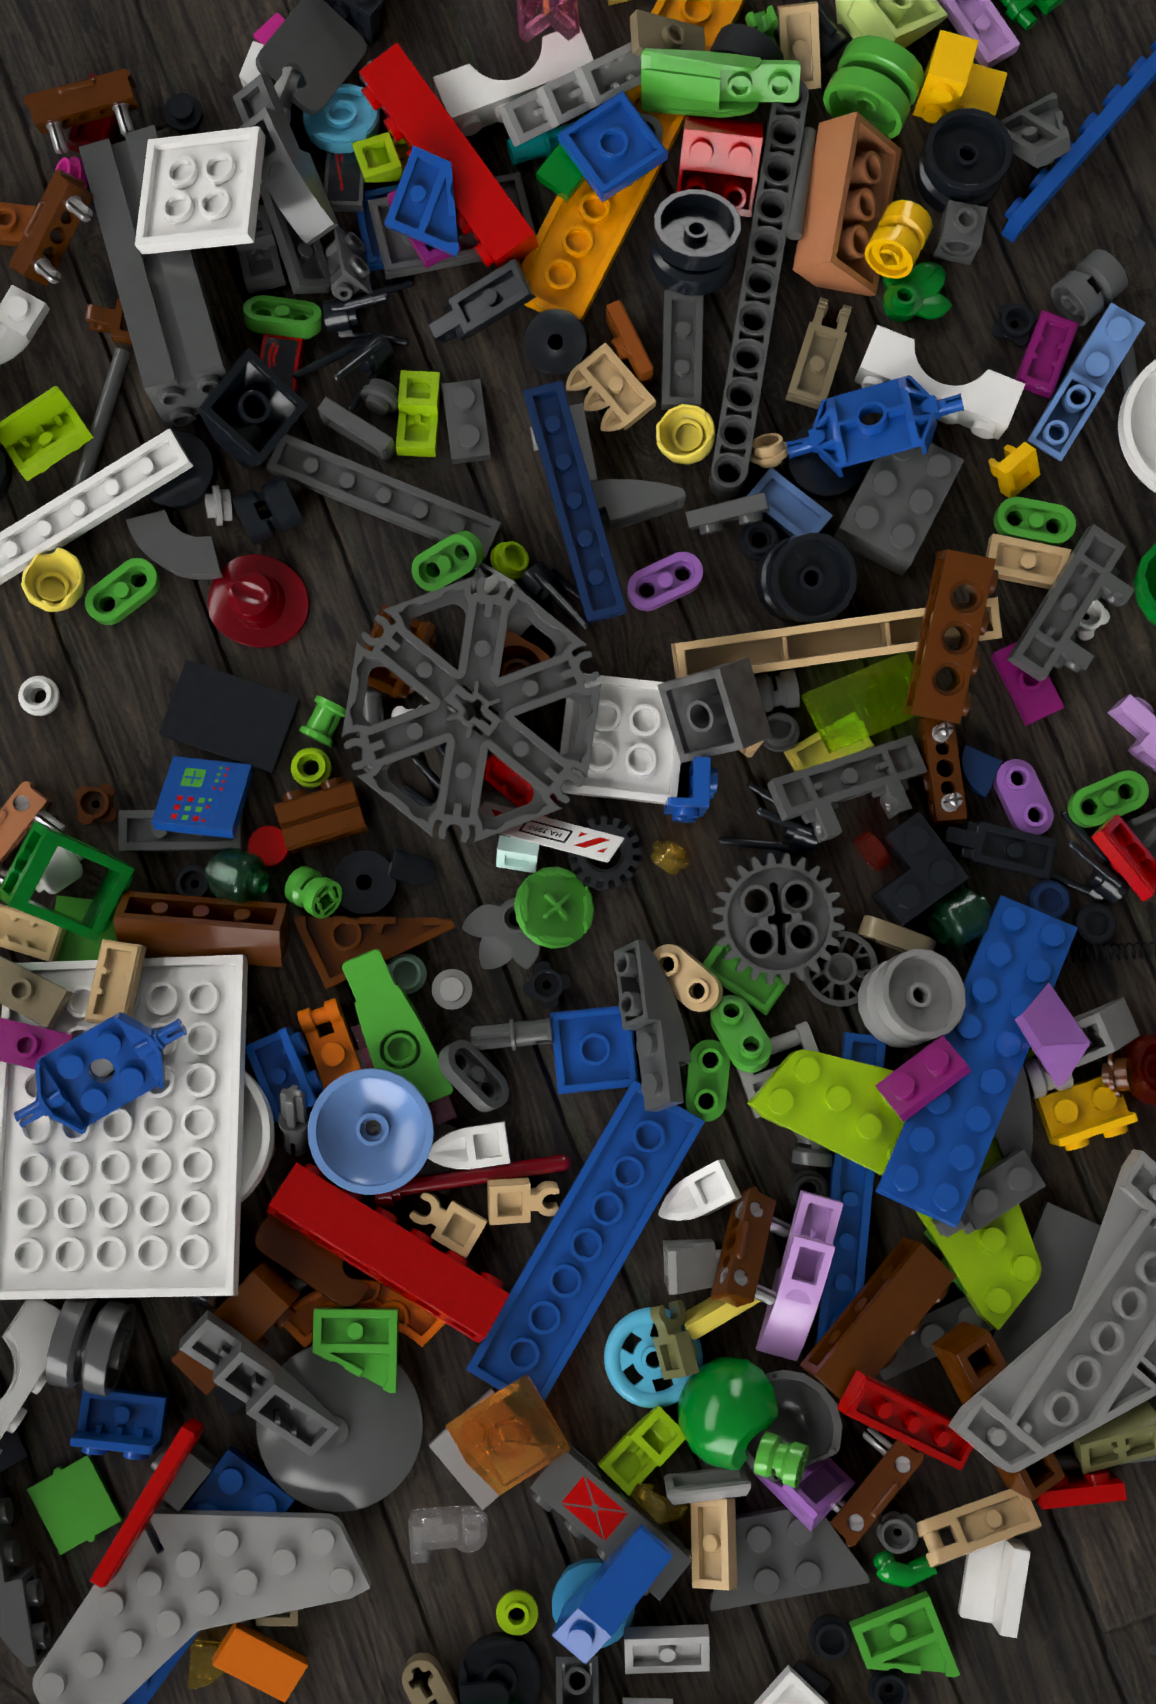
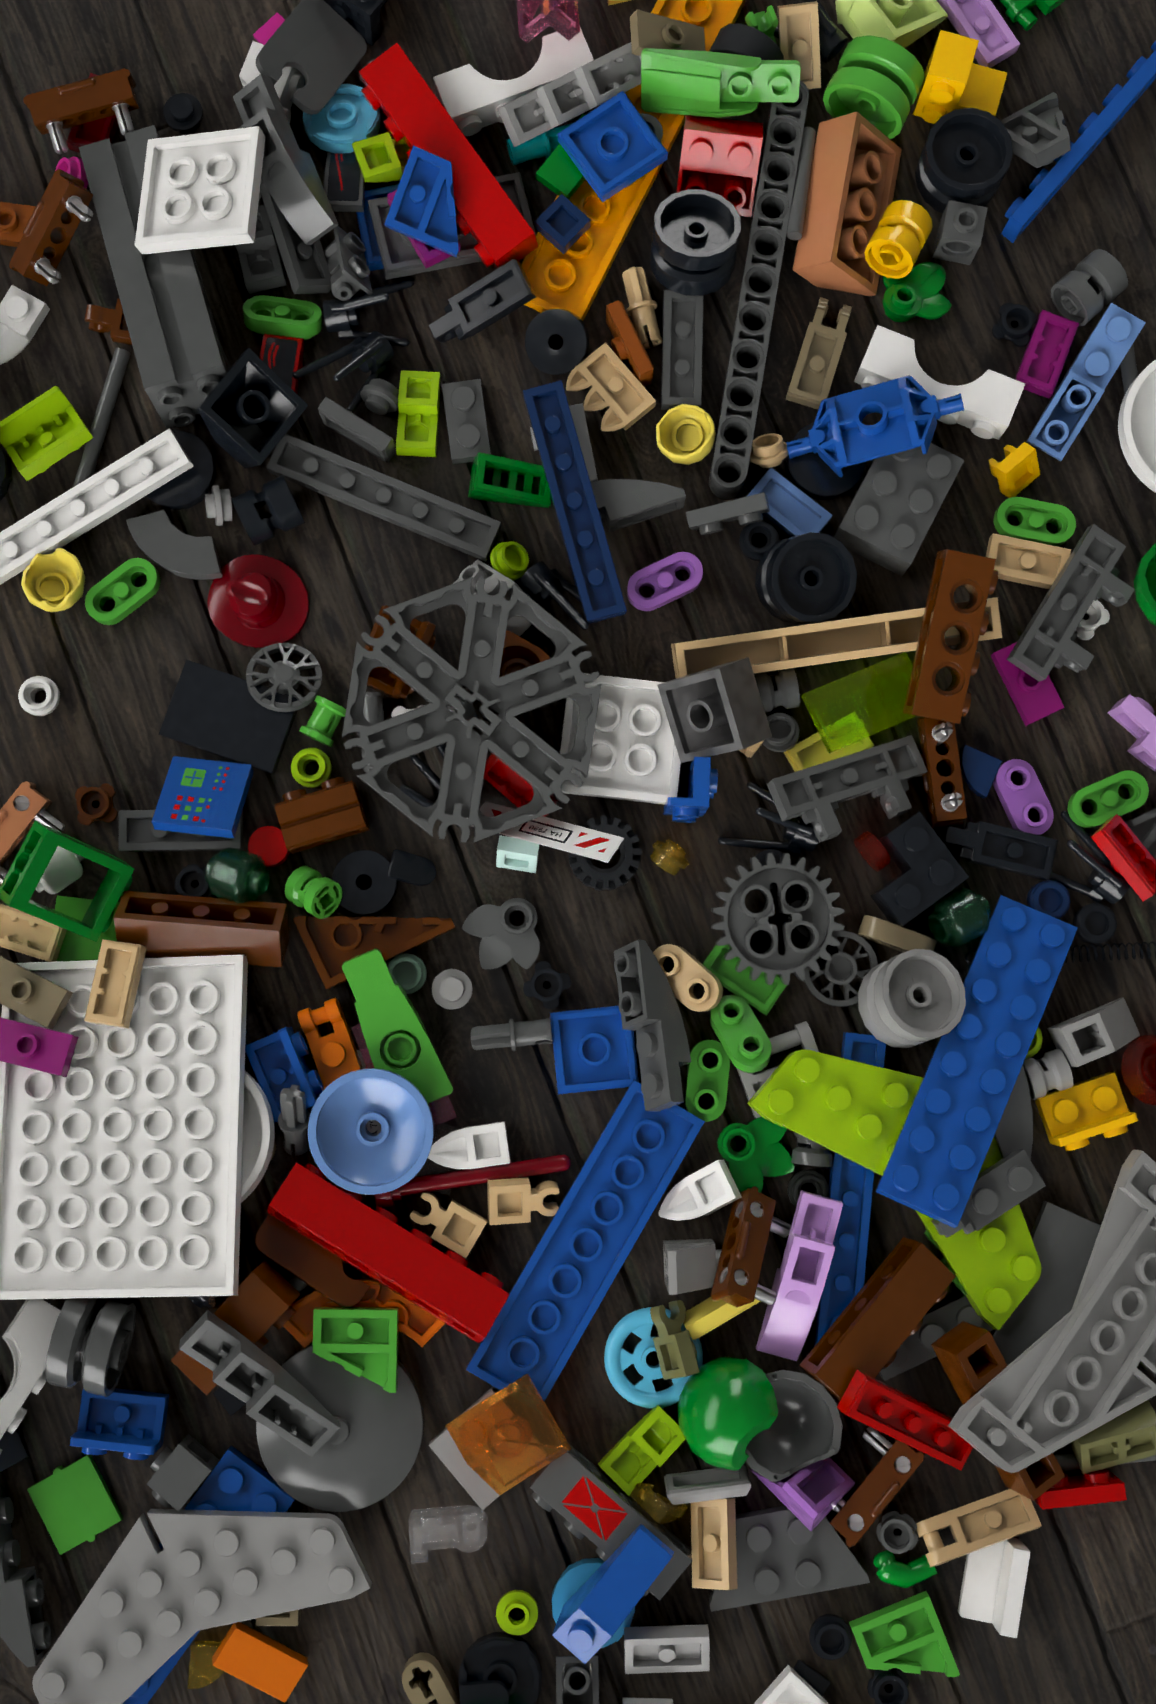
blue plate [14,1012,187,1134] -> none
red tile [89,1417,205,1589] -> none
bright green plate [412,531,484,592] -> none
dark grey plate [438,1040,509,1112] -> none
bright green tile [514,867,595,949] -> none
bright green wheel [754,1431,809,1488] -> none
magenta plate [875,1035,971,1122] -> none
medium lavender slope [1015,983,1091,1088] -> none
reddish brown plate [1102,1052,1133,1098] -> none
none -> dark grey wheel [246,643,322,712]
none -> green slope [468,452,551,508]
none -> dark blue plate [535,194,591,254]
none -> tan axle [622,267,663,349]
none -> green plate [717,1117,794,1193]

